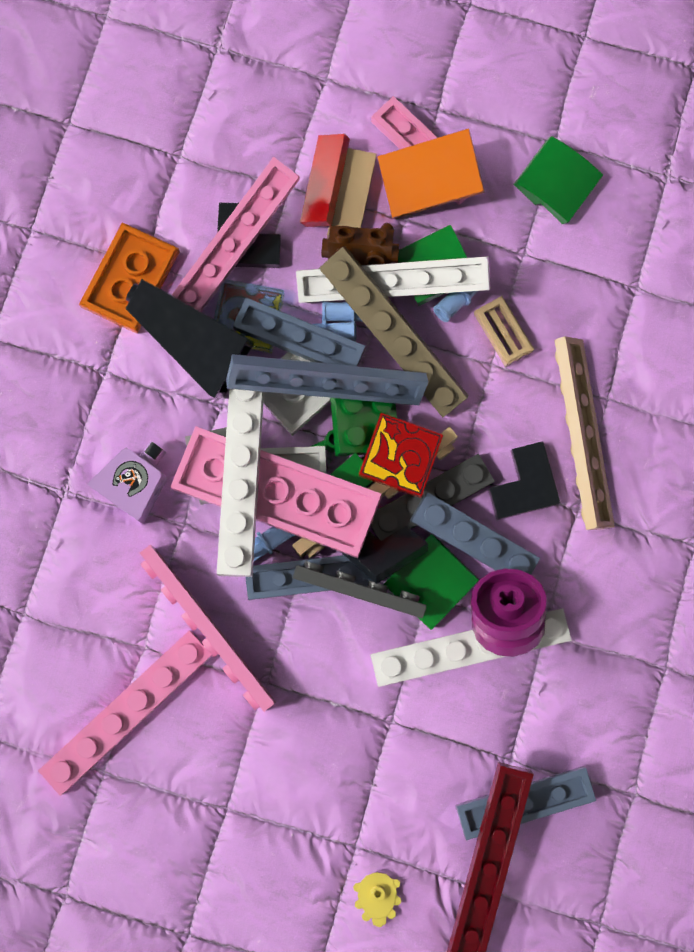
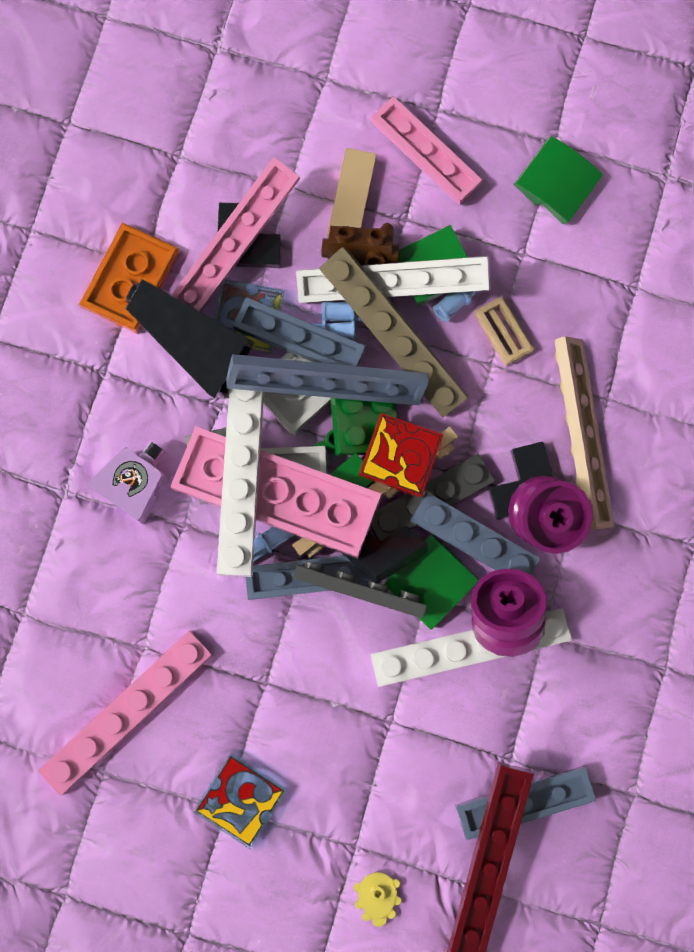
bright pink plate [140,545,276,712] -> none
tile [300,134,350,227] -> none
orange tile [377,128,485,219] -> none
none -> tile [193,752,287,849]
none -> magenta wheel [508,475,593,554]

